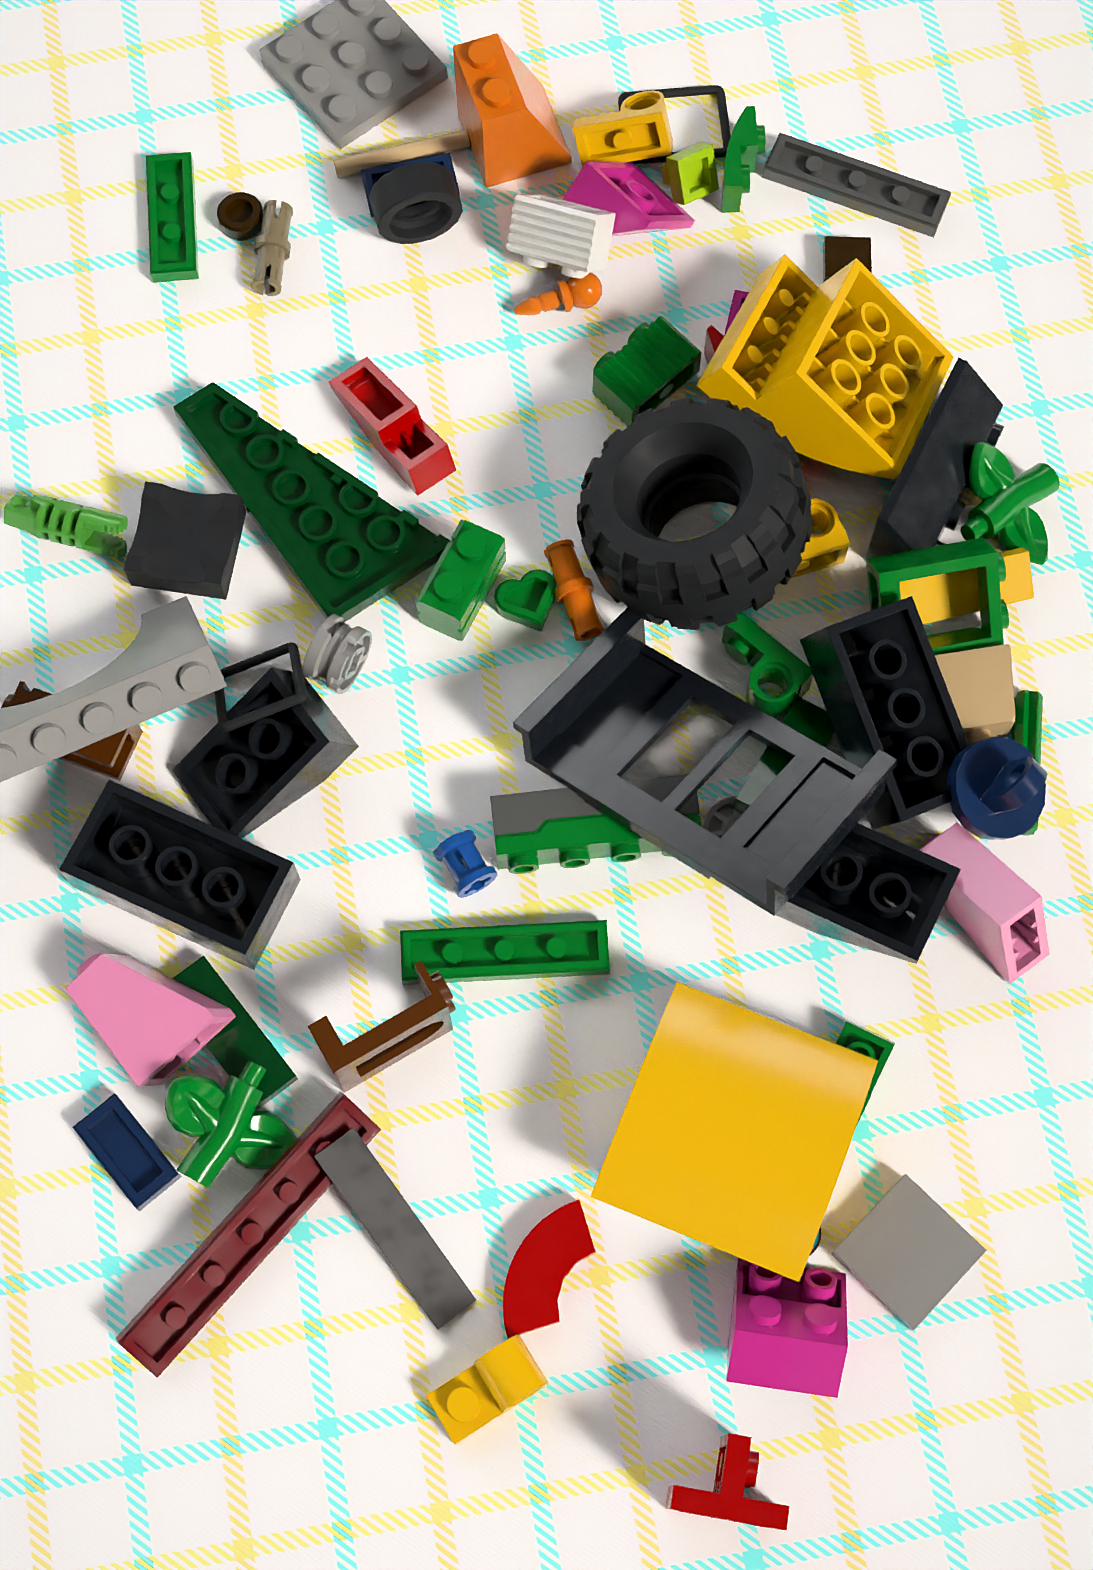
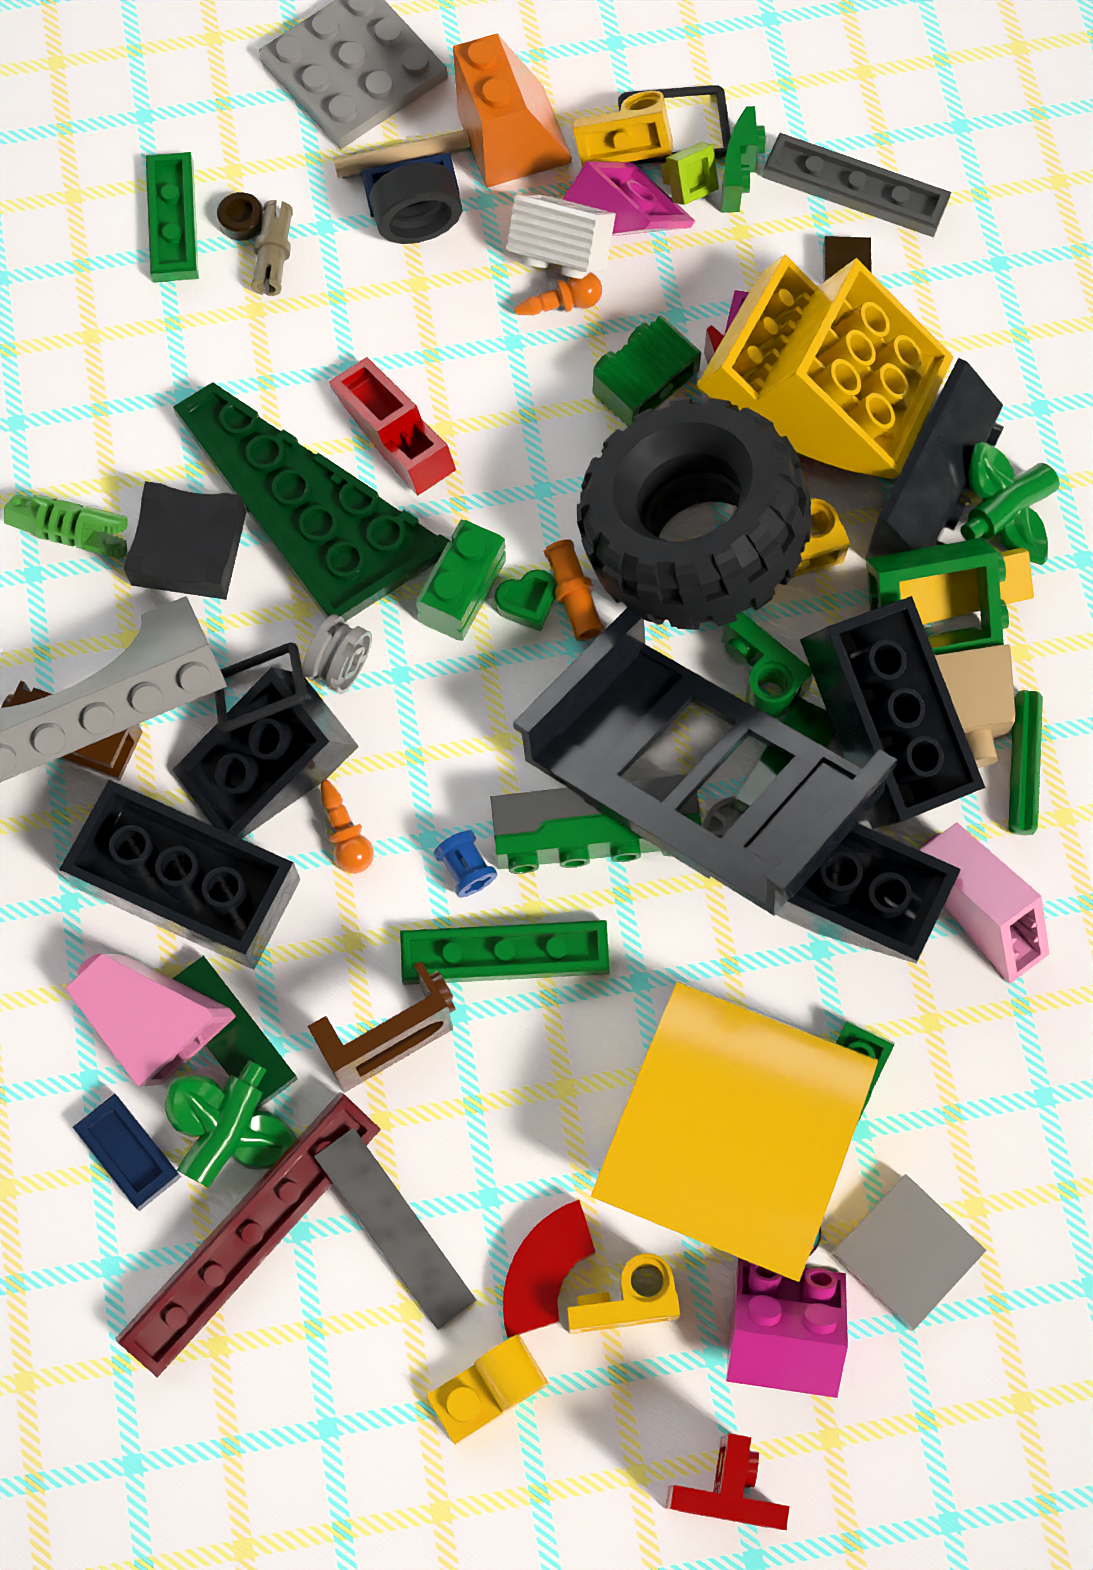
dark blue tile [947,737,1048,840] -> none
none -> orange bar [320,780,374,874]
none -> yellow plate [567,1253,680,1334]

